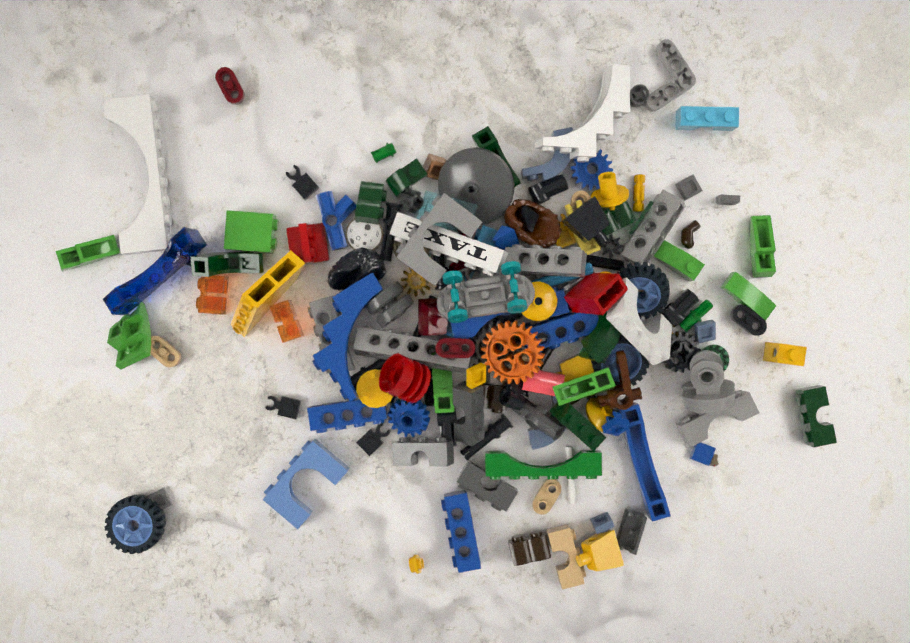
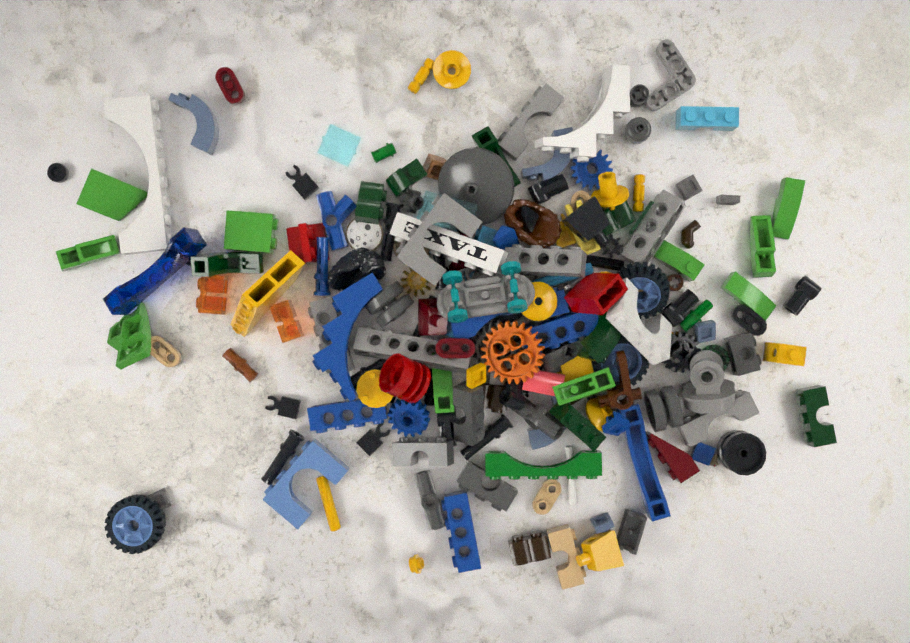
none -> black tile [47,163,69,183]
none -> bright green slope [76,168,148,221]
none -> sand blue arch [168,93,219,155]
none -> dark orange pin [222,348,258,382]
none -> black pin [261,429,305,485]
none -> blue pin [313,237,331,296]
none -> yellow axle [316,475,341,531]
none -> clear light blue piece [317,124,361,167]
none -> yellow axle [408,58,434,94]
none -> dark grey piece [414,470,446,531]
none -> yellow dish [433,50,471,89]
none -> light grey arch [498,83,564,161]
none -> dark grey piece [541,341,578,371]
none -> dark grey head [624,117,651,144]
none -> dark grey wheel [644,385,684,432]
none -> dark red slope [646,432,700,483]
none -> reddish brown bush [667,274,684,291]
none -> black wheel [717,430,767,476]
none -> dark grey brick [723,332,762,376]
none -> bright green slope [772,177,806,240]
none -> black piece [783,275,821,316]

